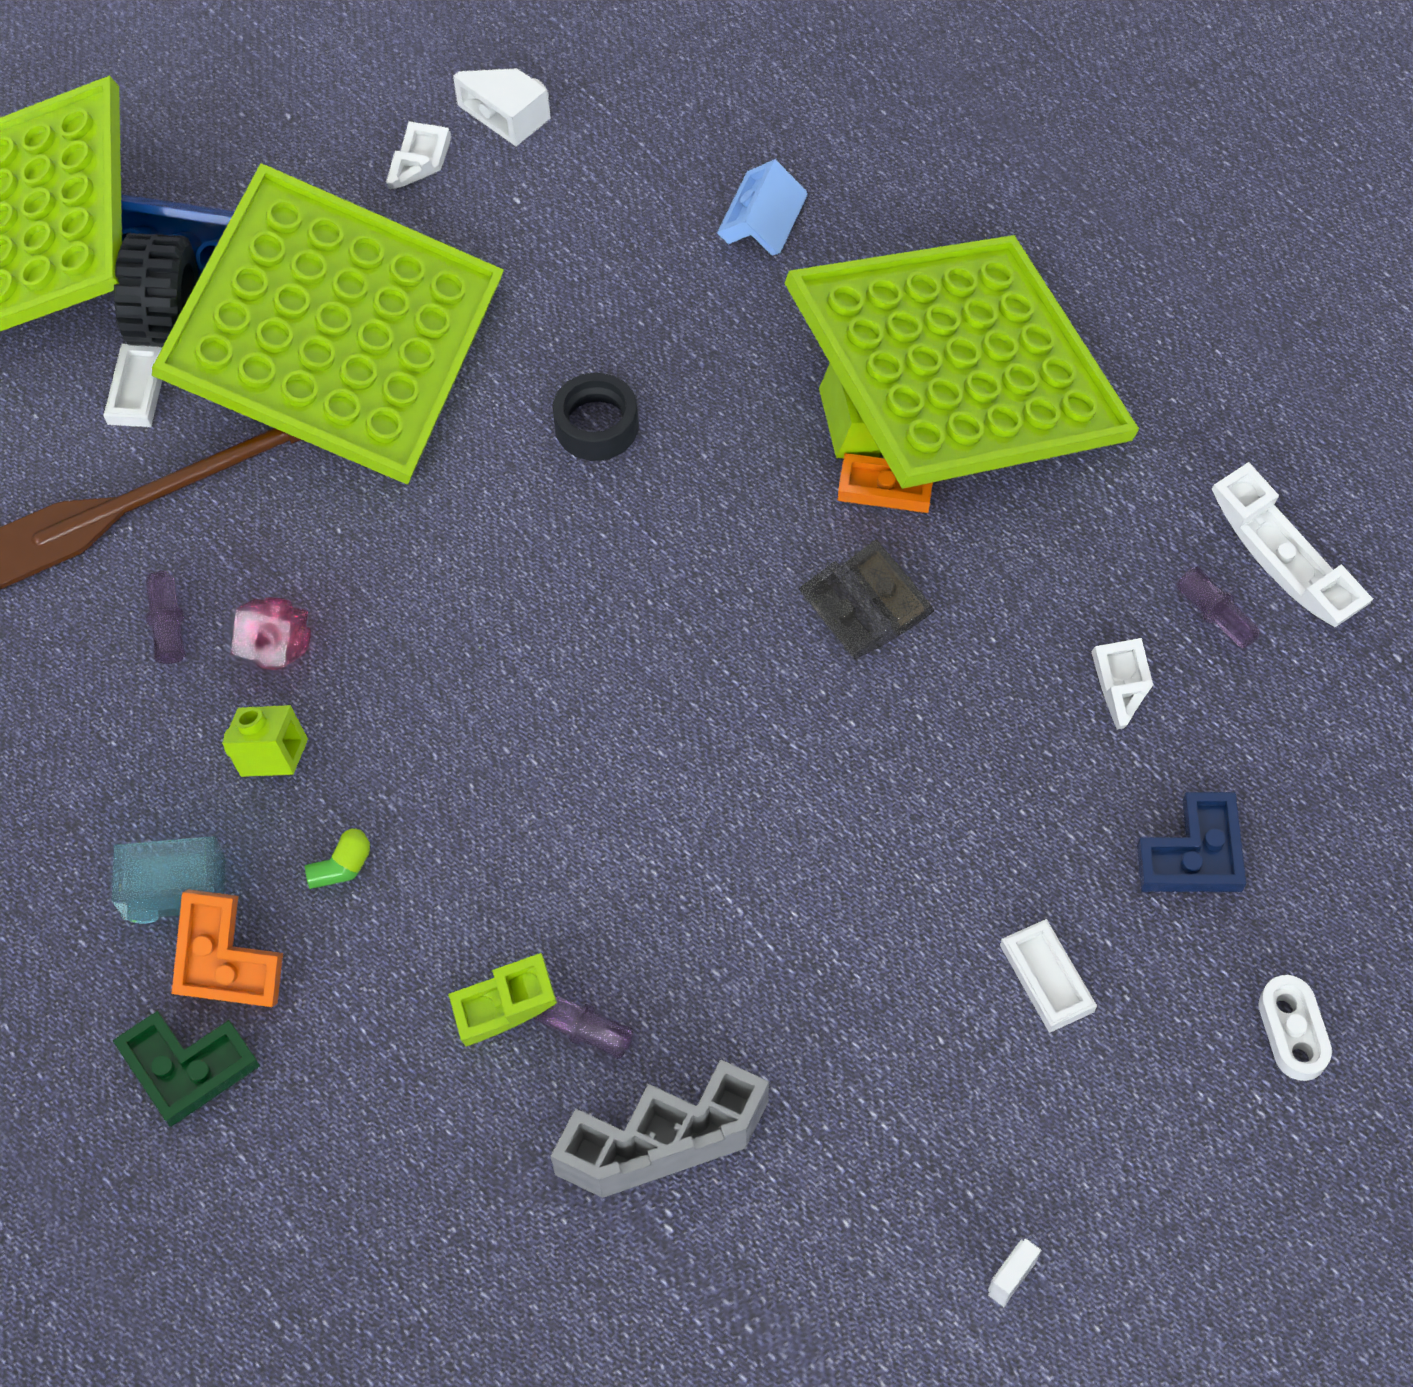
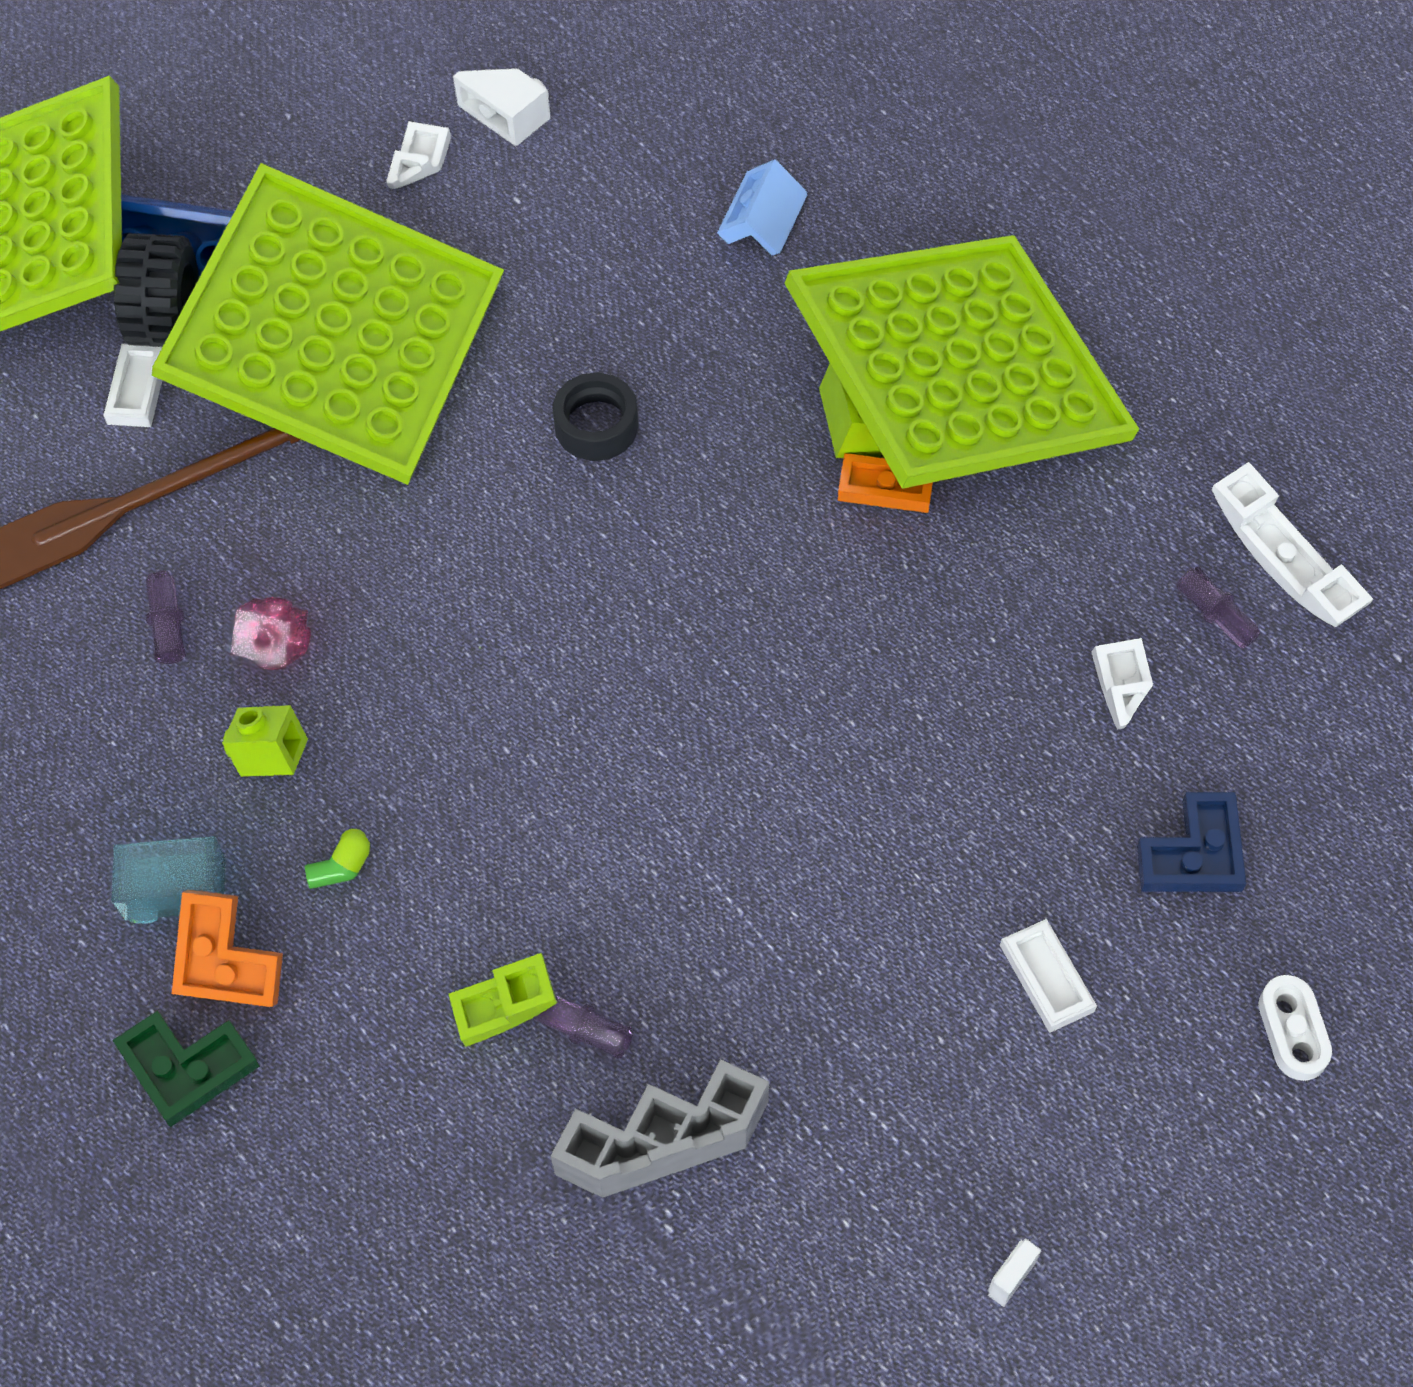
clear smoke slope [799,538,934,660] -> none

